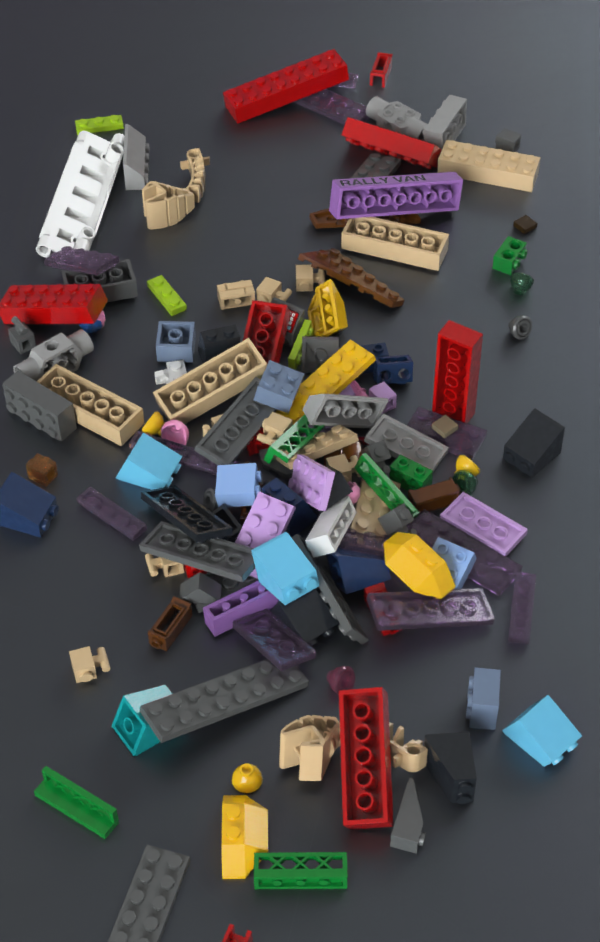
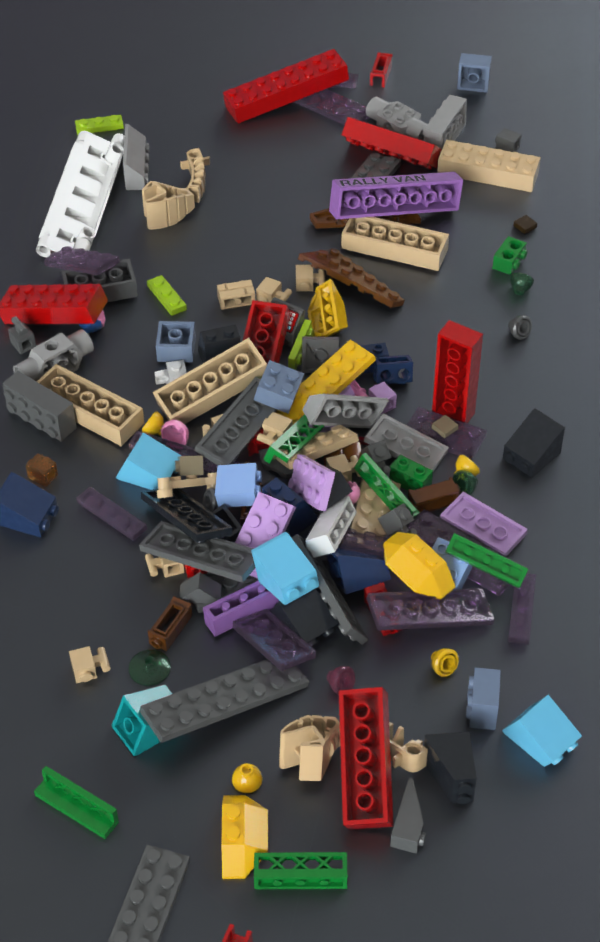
none -> clear green dish [129,649,171,686]
none -> tan plate [157,472,217,498]
none -> dark tan brick [175,456,204,476]
none -> yellow brick [431,648,459,677]
none -> green fence [445,533,528,588]
none -> sand blue brick [457,53,492,92]

